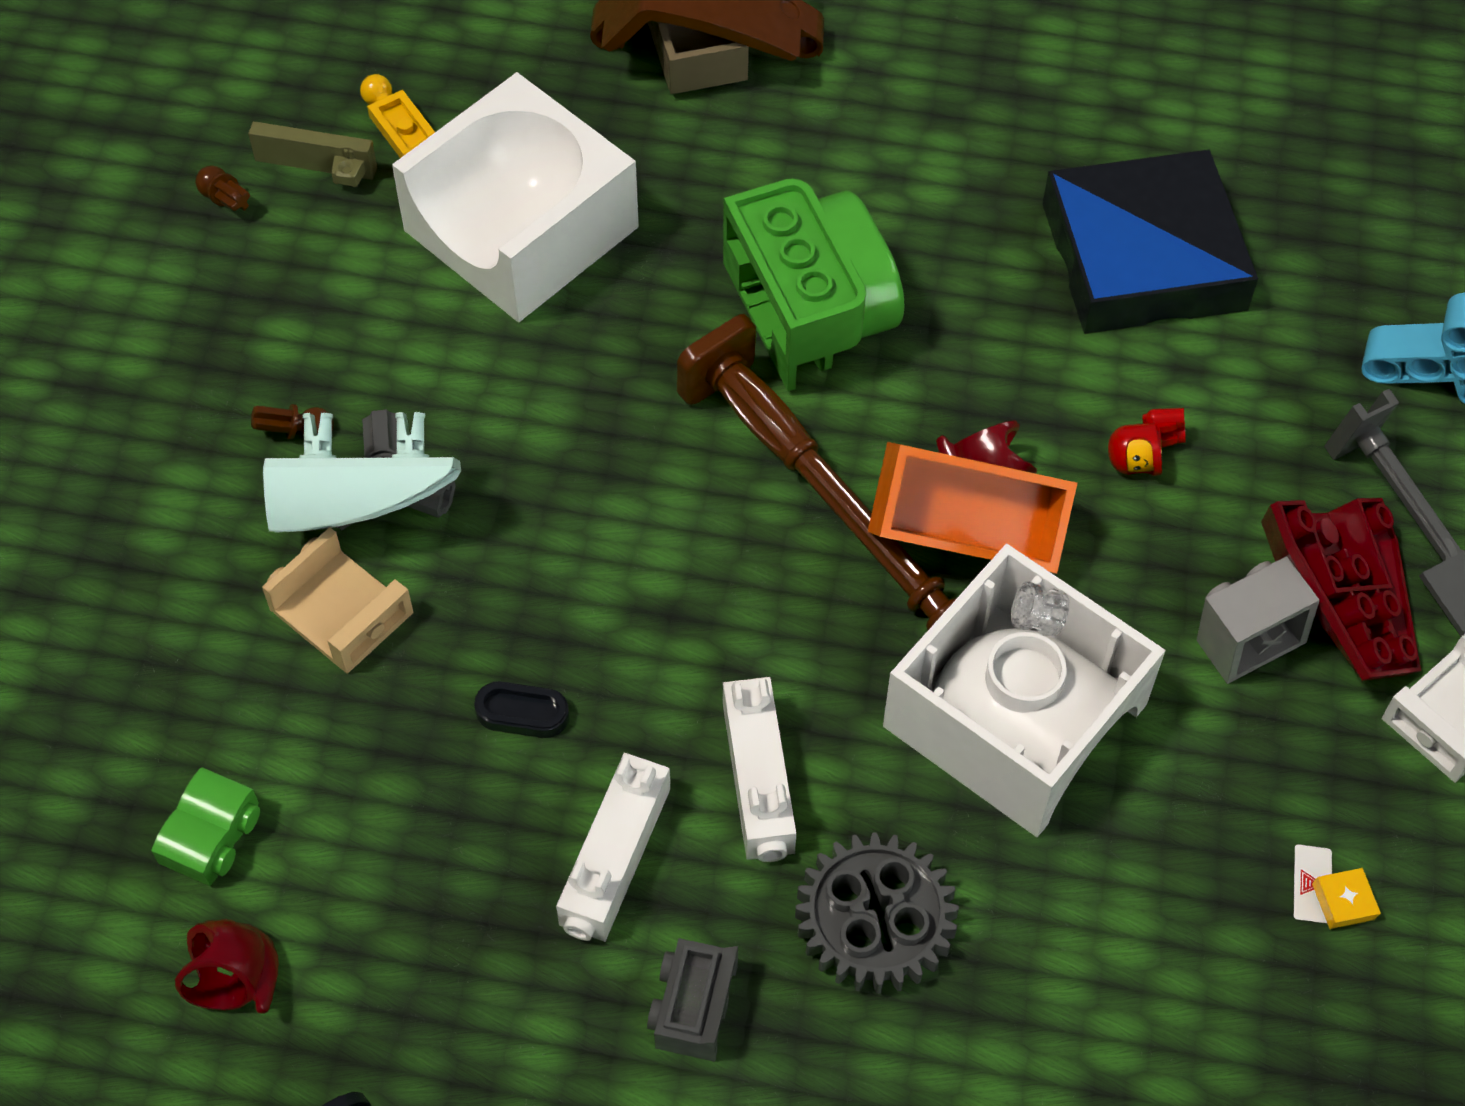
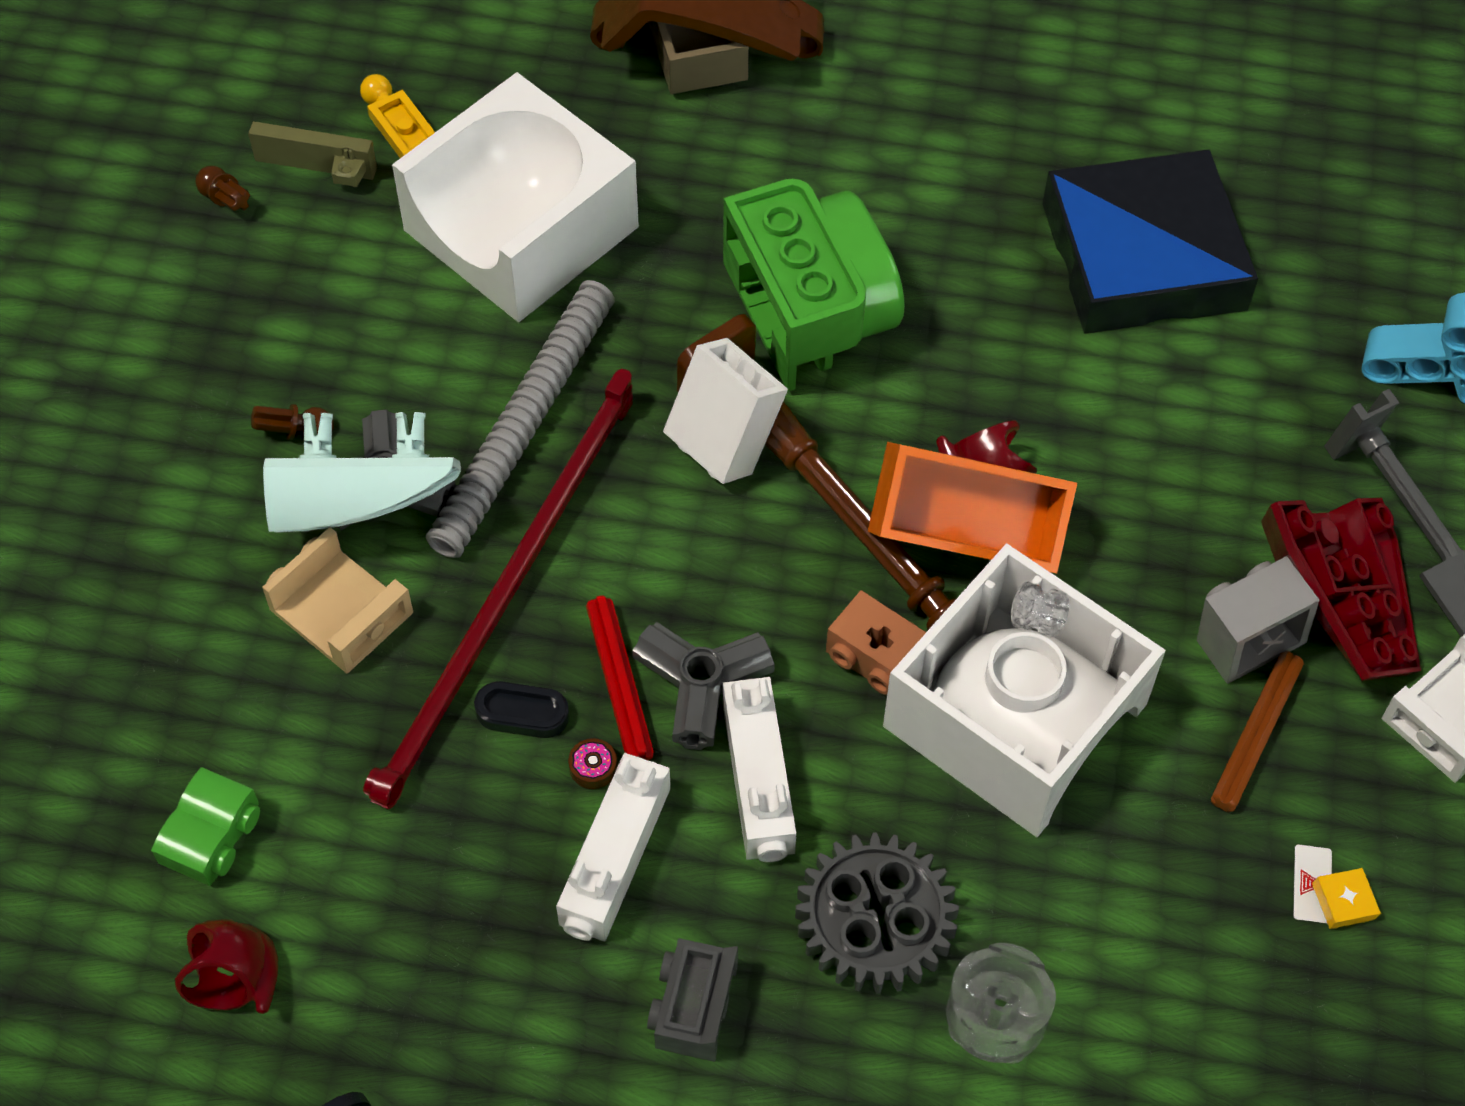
red piece [1108,408,1186,476] -> none
none -> dark red hinge [363,369,633,810]
none -> light grey piece [426,280,615,558]
none -> tile [568,738,617,789]
none -> red axle [586,595,654,760]
none -> dark grey piece [633,622,775,750]
none -> white brick [663,338,788,484]
none -> nougat brick [826,590,926,695]
none -> clear brick [946,943,1056,1064]
none -> dark orange axle [1211,651,1304,812]

